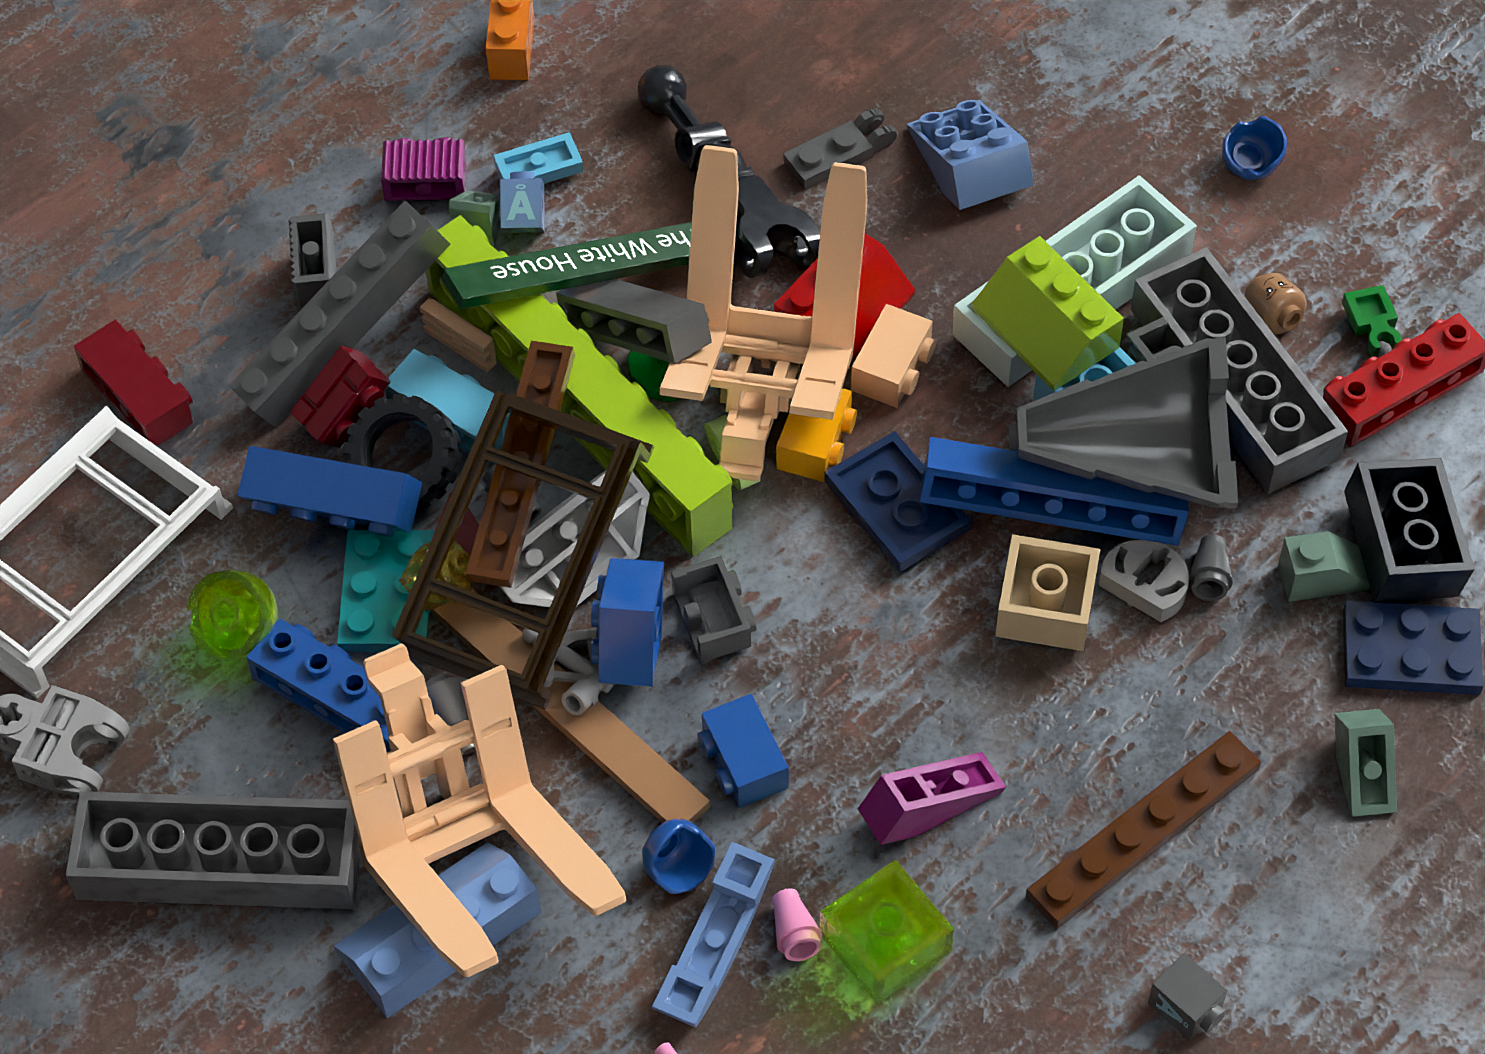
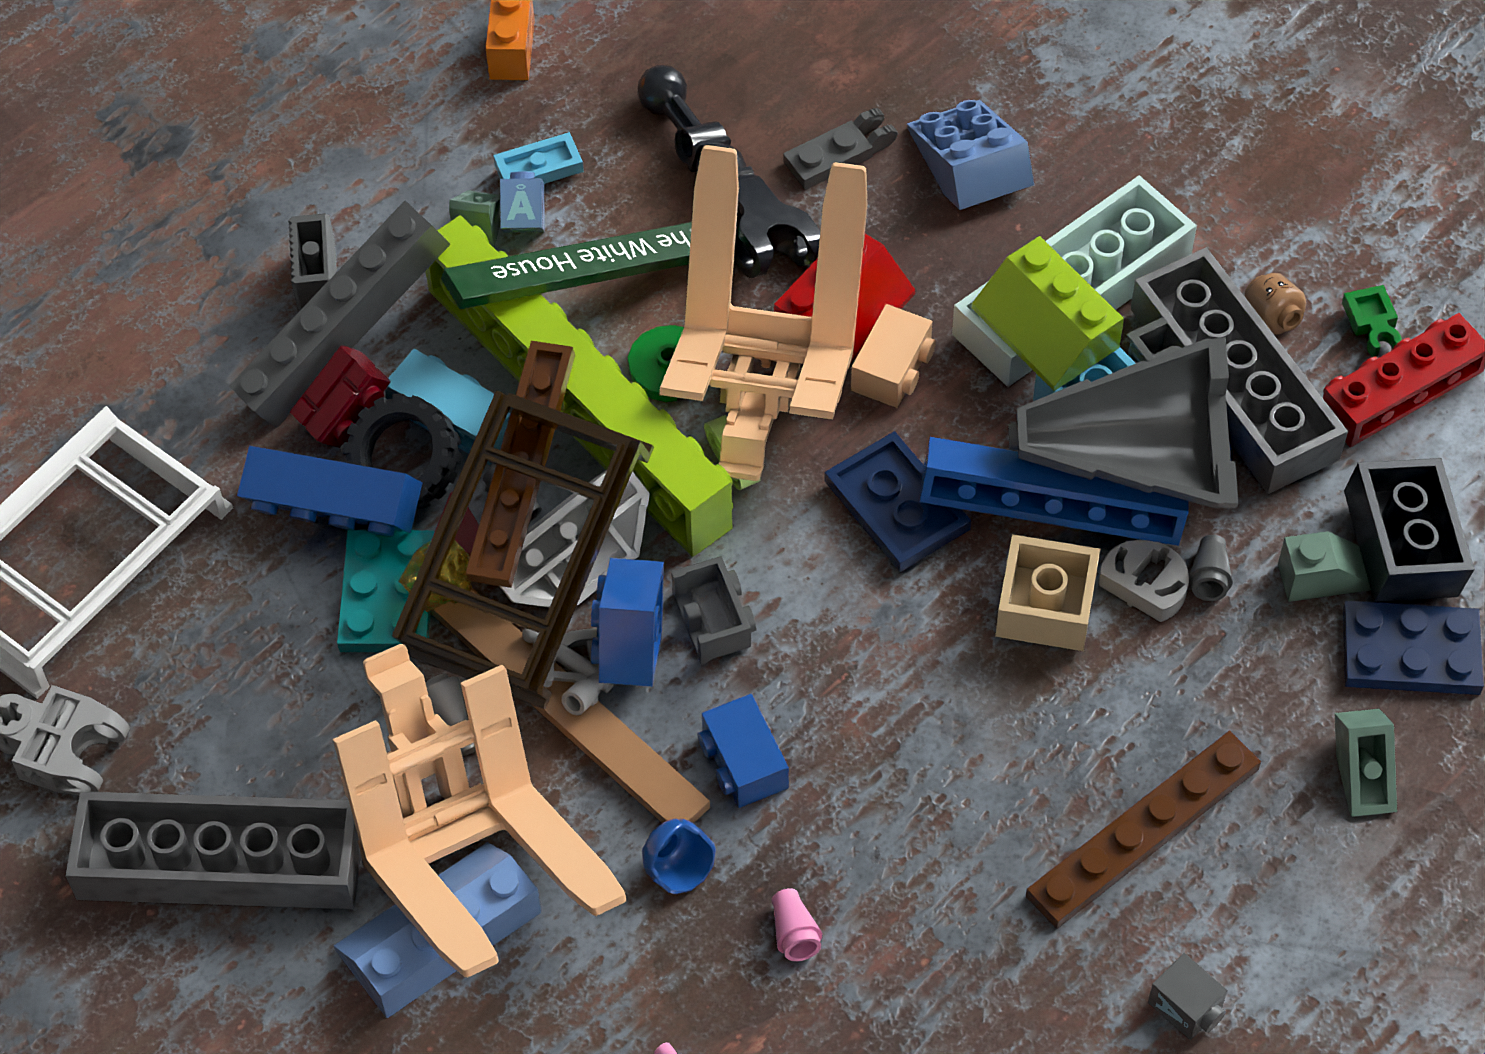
dark red brick [74,319,194,446] -> none
clear neon green cylinder [187,569,279,659] -> none
blue brick [246,618,391,752] -> none
magenta brick [381,137,467,201] -> none
light nougat tile [420,298,497,373] -> none
dark grey brick [556,279,712,364] -> none
medium blue slope [652,842,775,1028] -> none
light orange brick [776,388,857,482] -> none
clear neon green brick [820,859,954,1004] -> none
magenta slope [857,752,1006,845] -> none
blue hair [1222,116,1287,180] -> none

